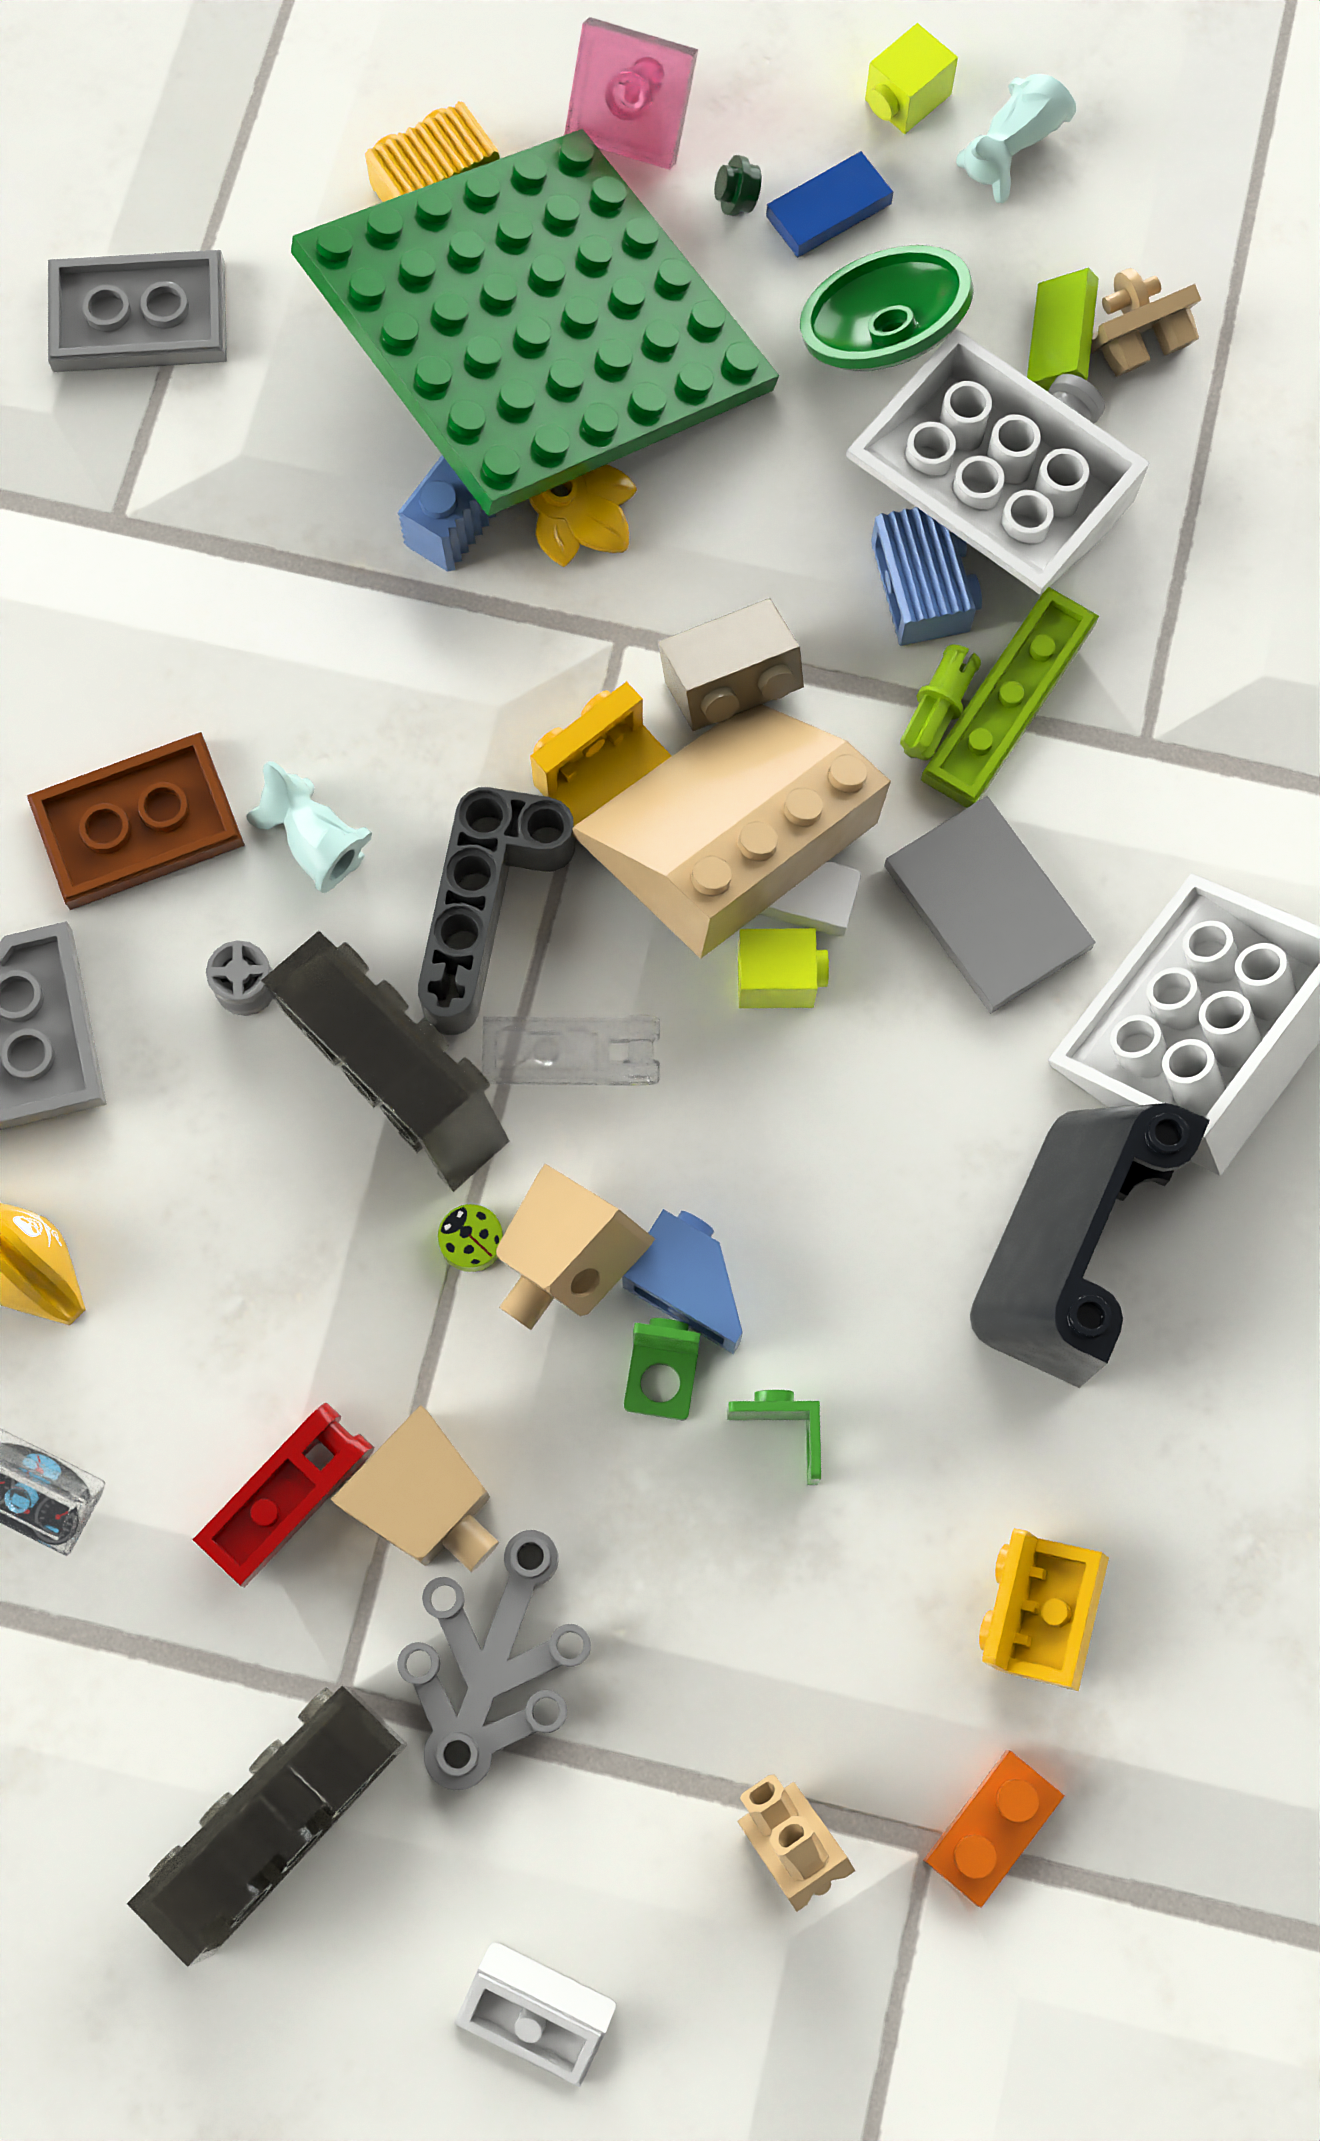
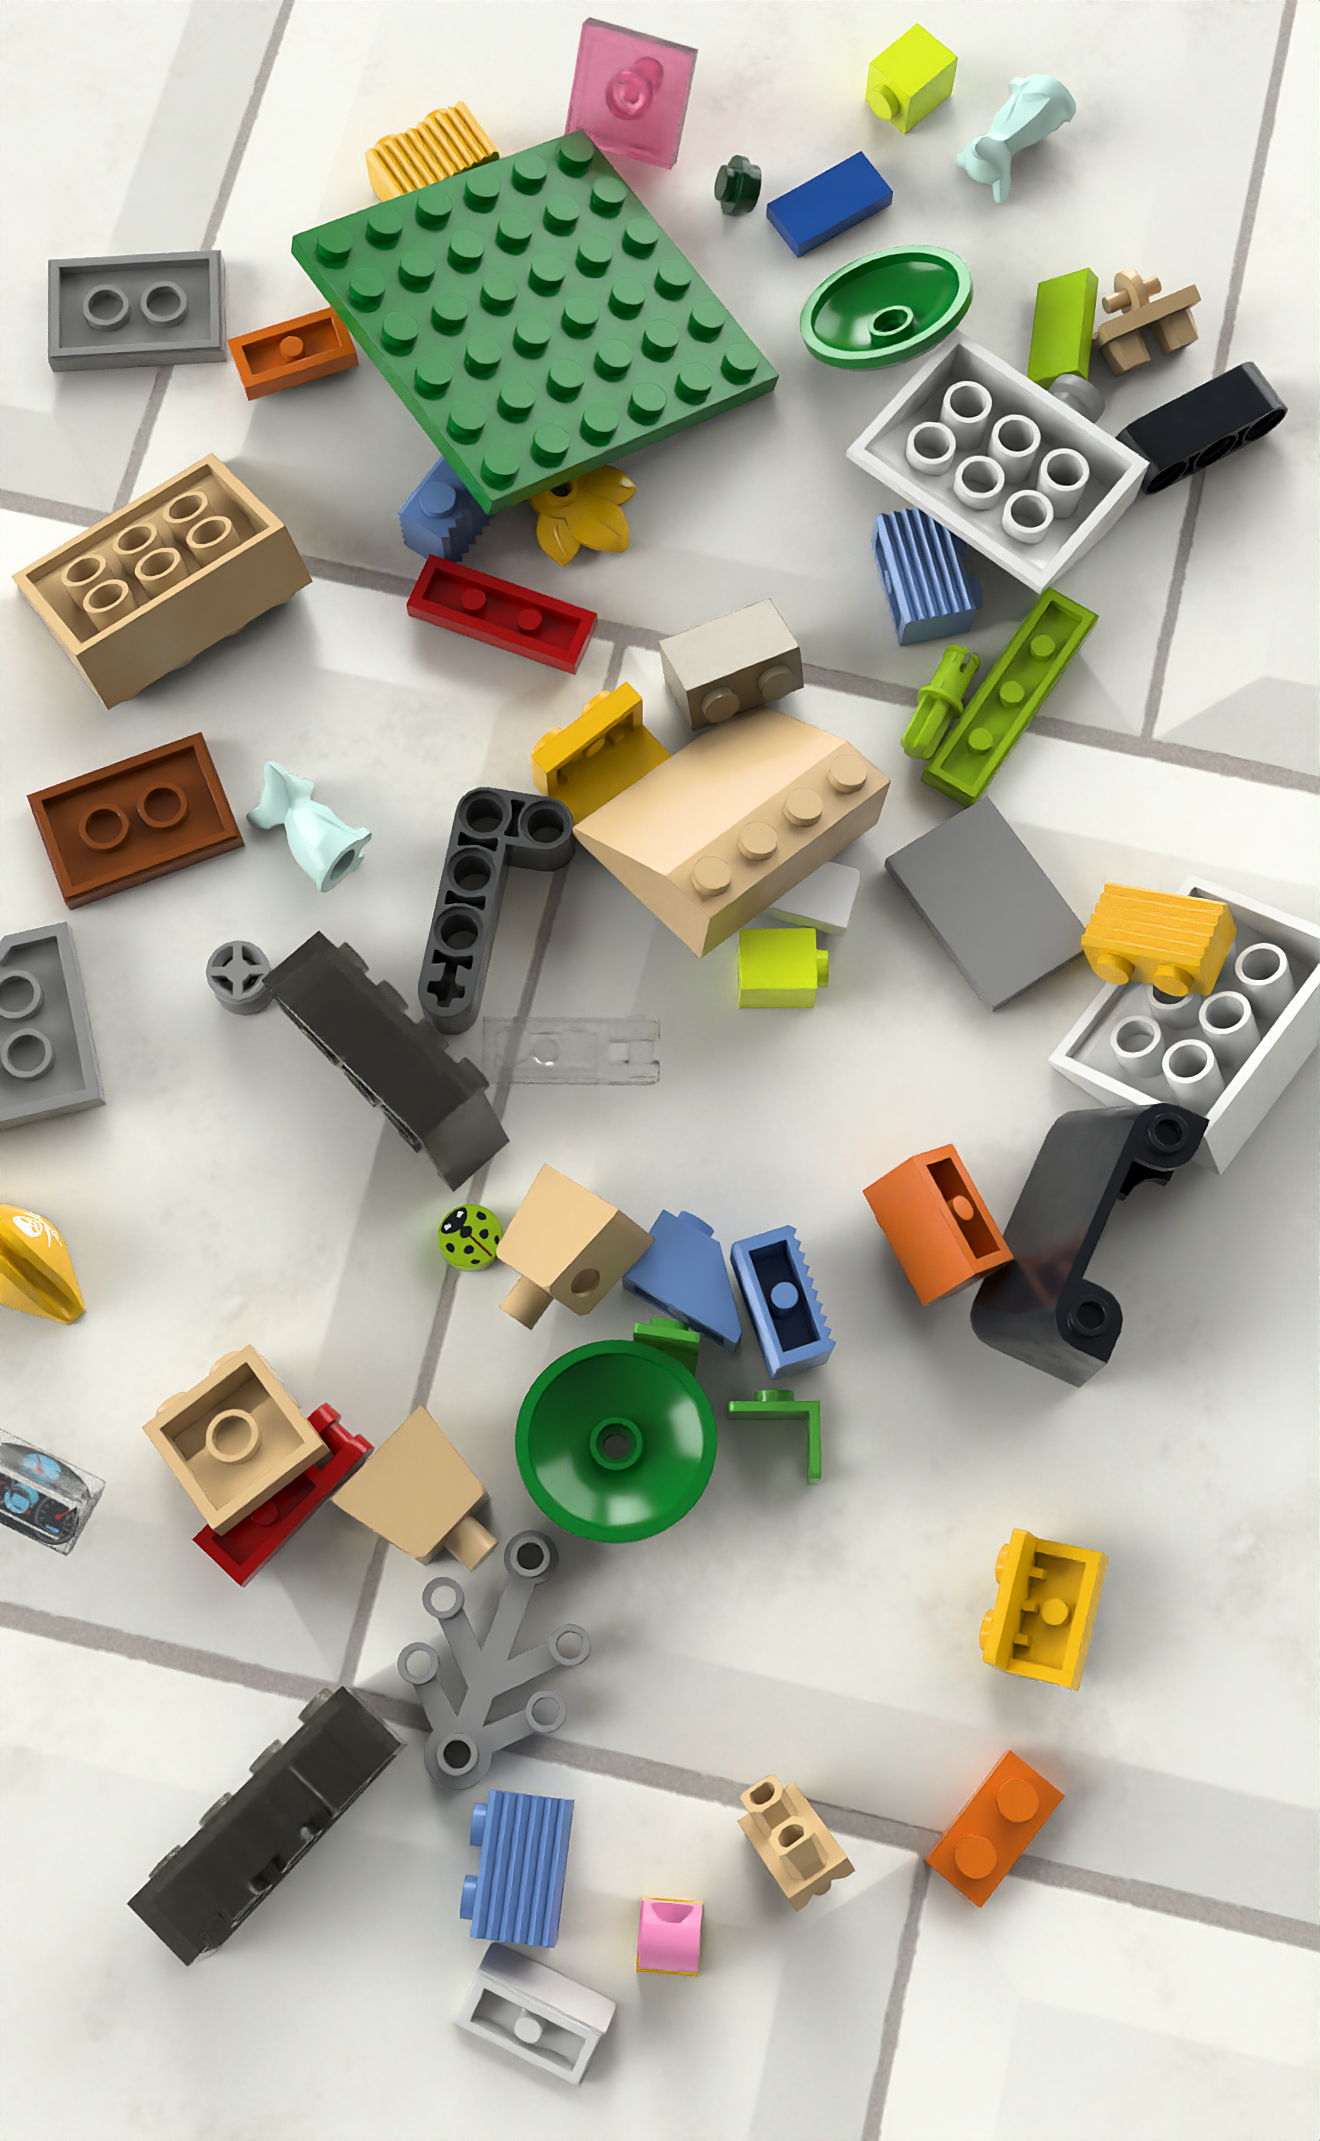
none -> tan slope [11,453,313,710]
none -> tan plate [142,1344,330,1536]
none -> orange plate [227,307,359,401]
none -> red plate [406,554,598,675]
none -> medium blue brick [460,1789,575,1948]
none -> green dish [515,1340,717,1544]
none -> bright pink leg [636,1896,703,1977]
none -> medium blue brick [730,1225,836,1380]
none -> orange brick [862,1144,1014,1306]
none -> yellow brick [1081,882,1237,997]
none -> black beam [1115,362,1288,495]

